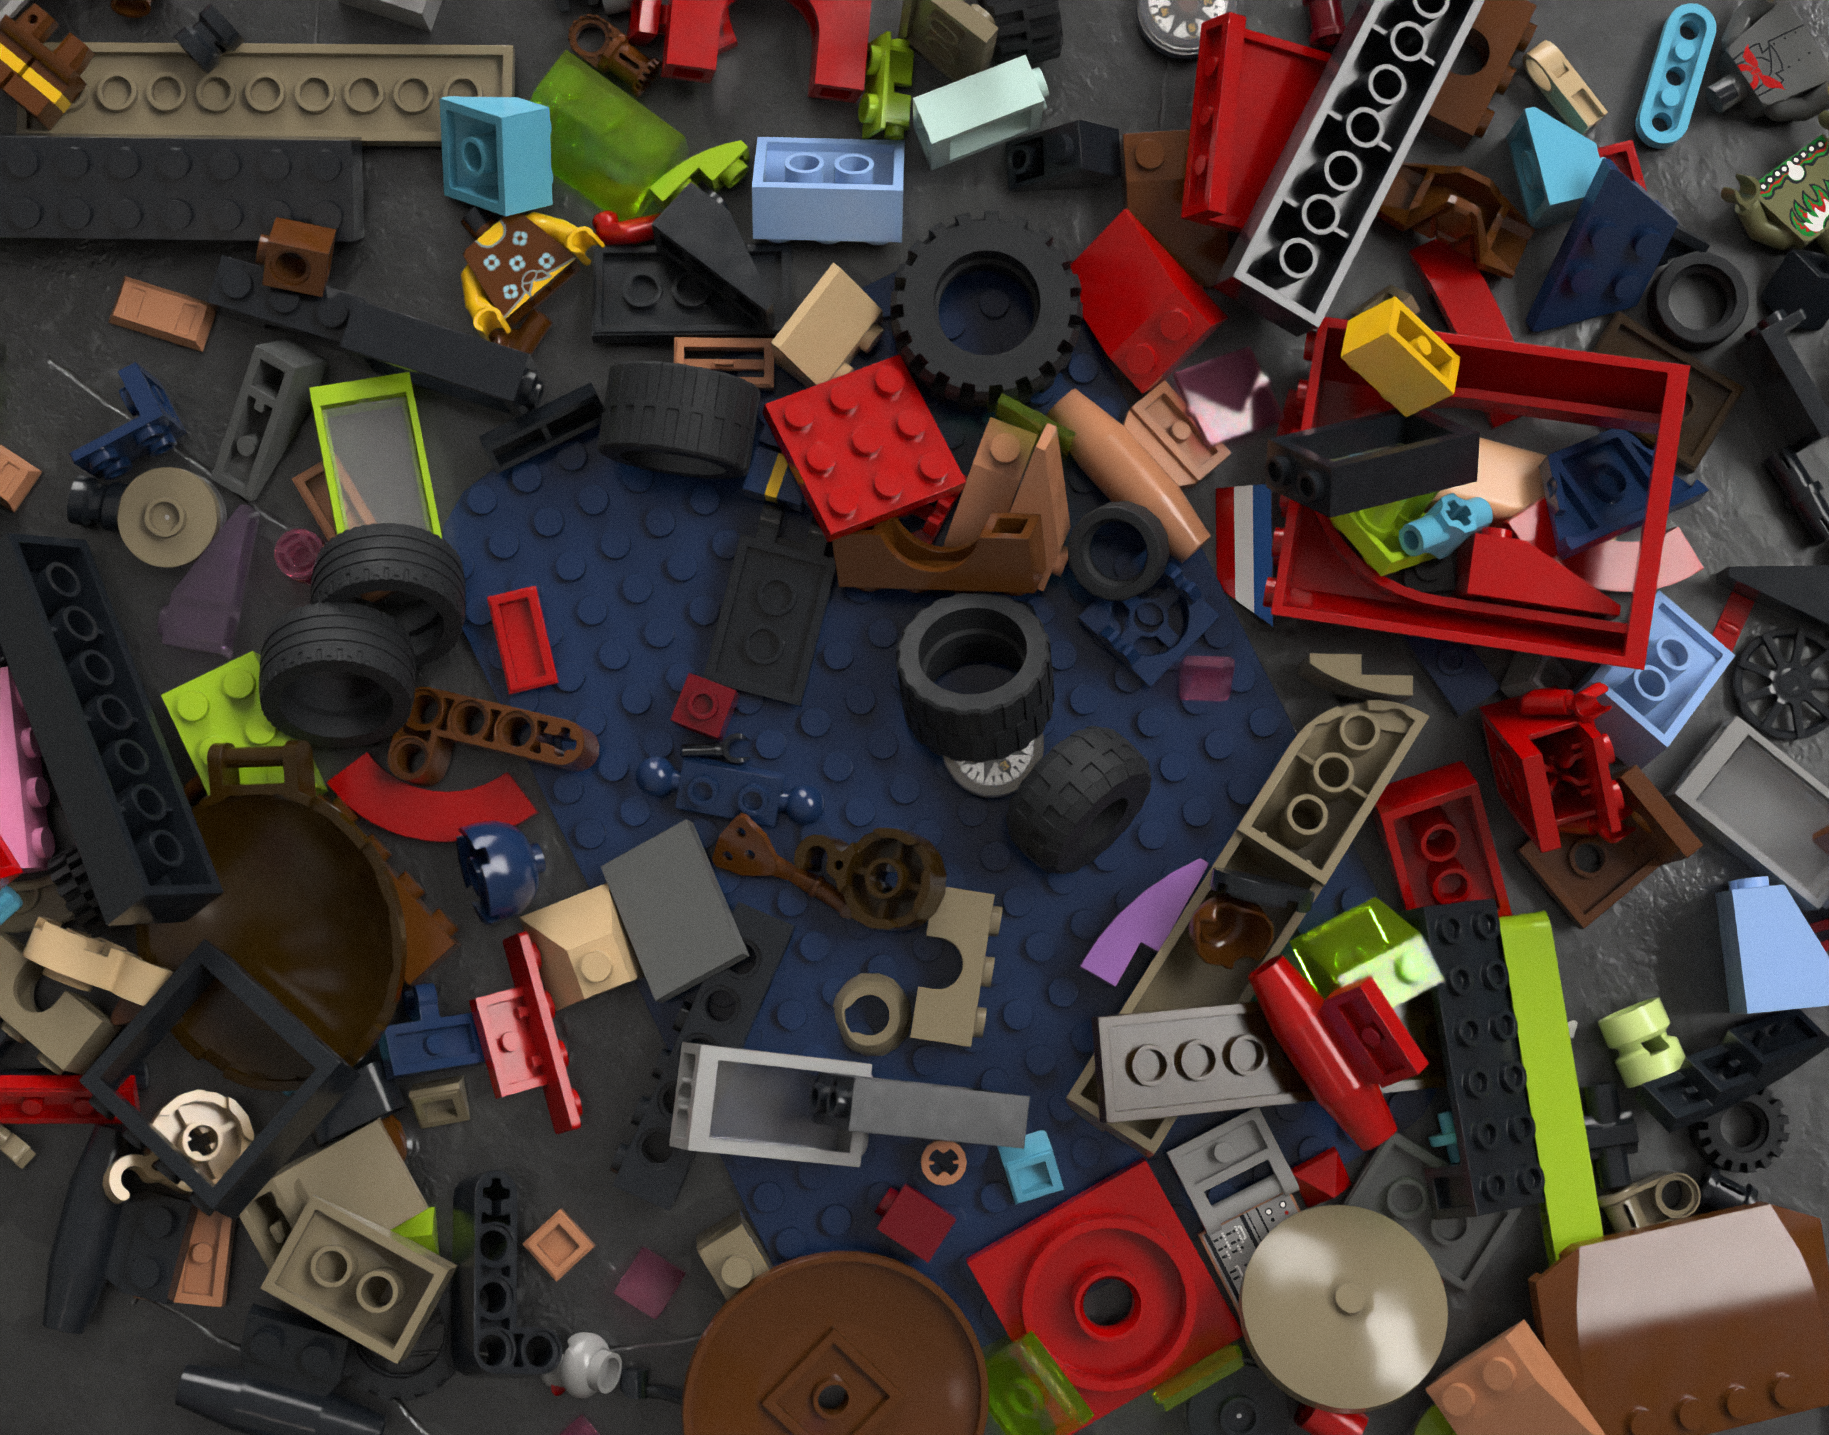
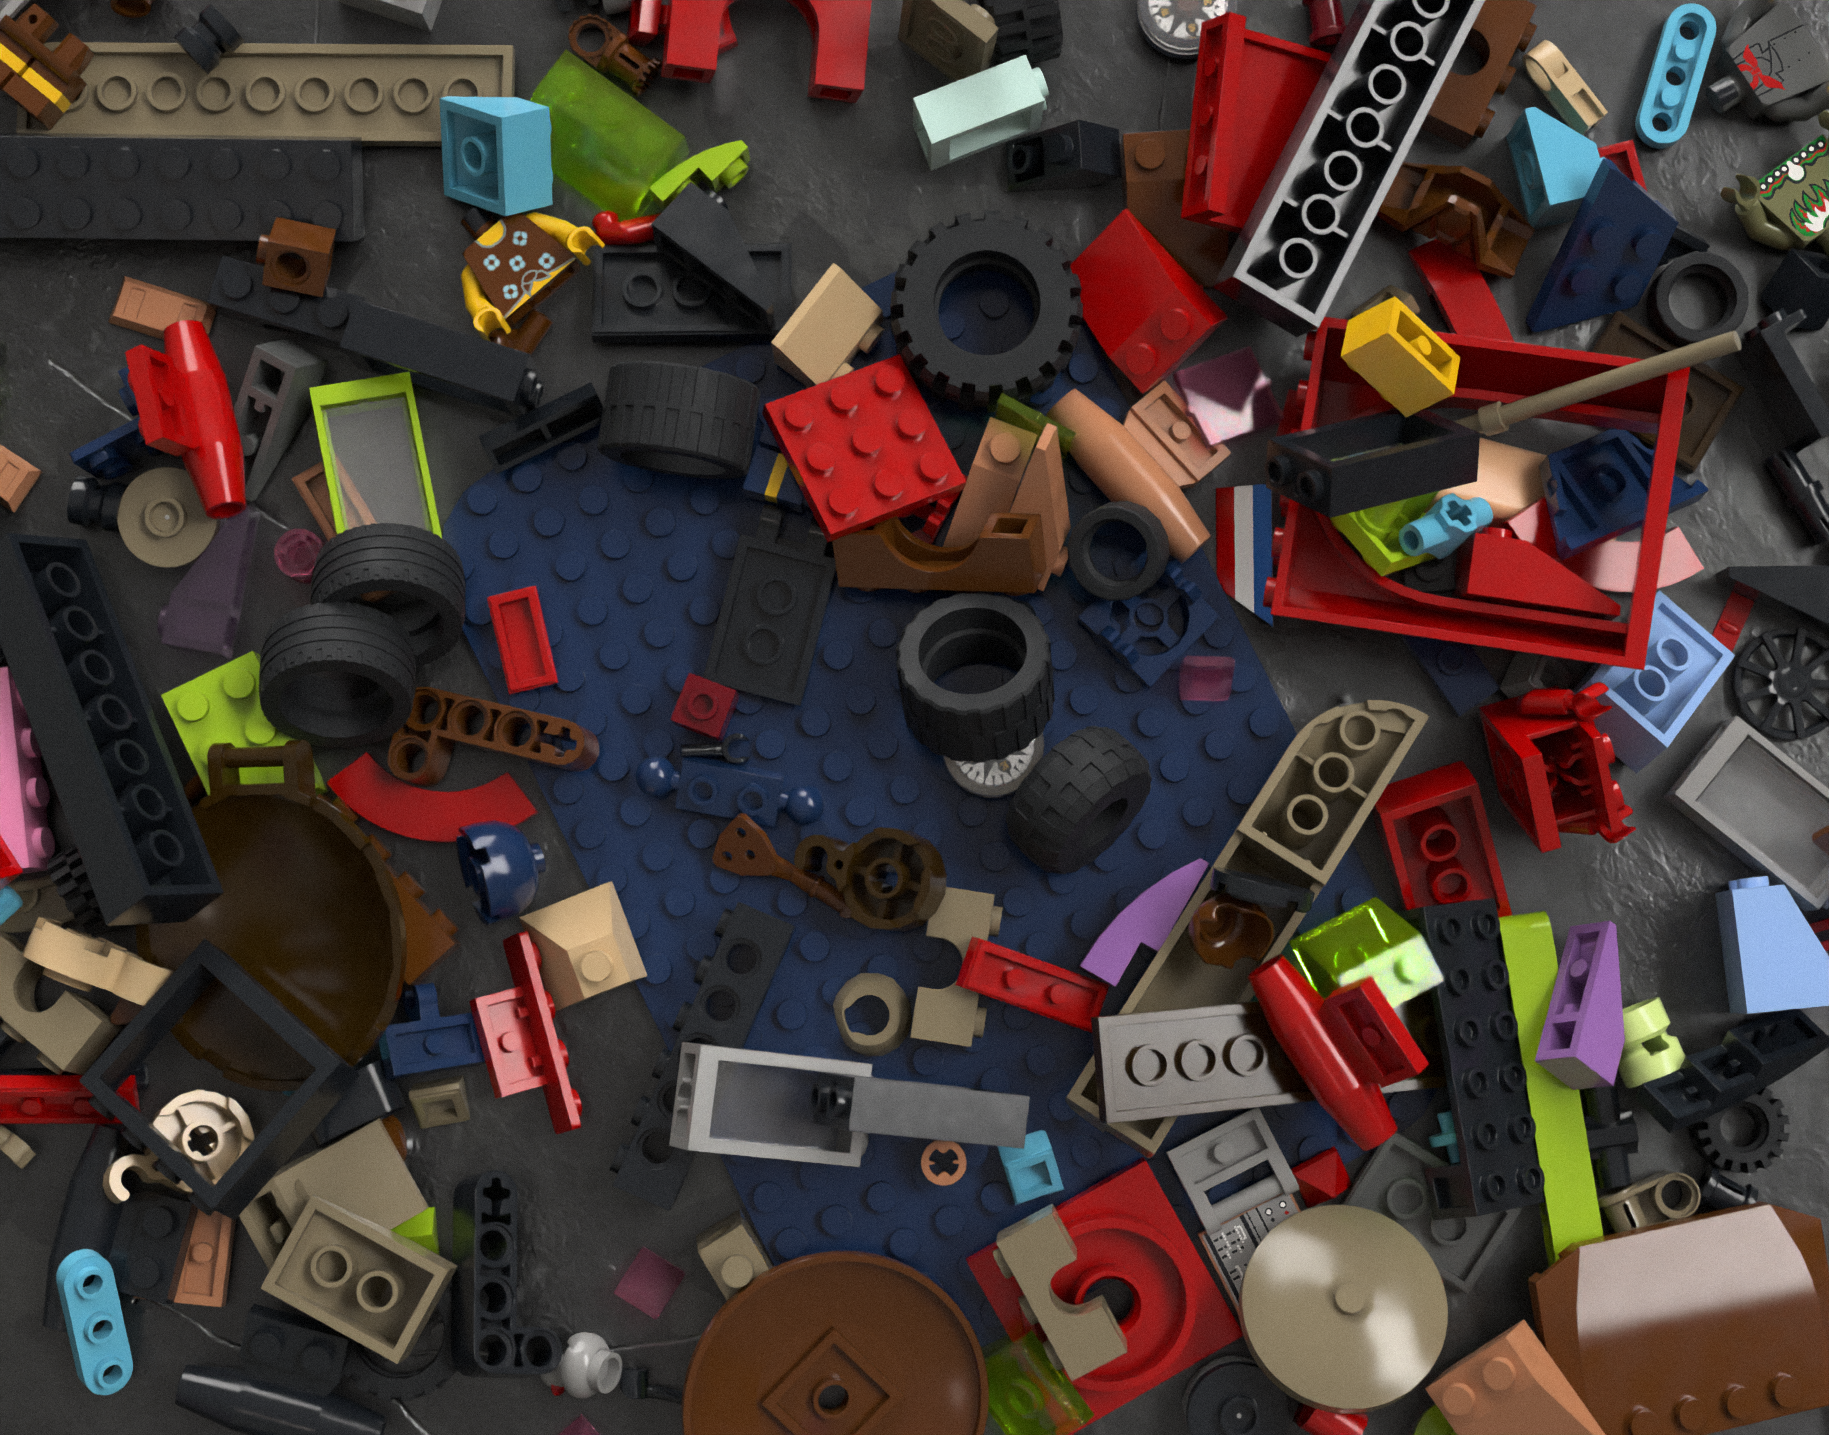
nougat tile [523,1208,596,1282] -> none
dark grey tile [600,819,749,1003] -> none
nougat tile [674,337,774,391] -> none
light blue slope [752,137,905,245] -> none
lime hinge [858,31,914,140] -> none
dark red brick [874,1183,957,1263] -> none
clear neon green piece [1151,1344,1245,1411] -> none
dark tan slope [1298,653,1413,704] -> none
reddish brown bracket [1515,764,1703,930] -> none
none -> medium azure plate [56,1249,133,1395]
none -> red plate [125,320,246,519]
none -> red tile [955,936,1110,1033]
none -> dark tan arch [993,1203,1127,1381]
none -> dark tan bar [1453,330,1741,436]
none -> medium lavender slope [1535,921,1625,1090]

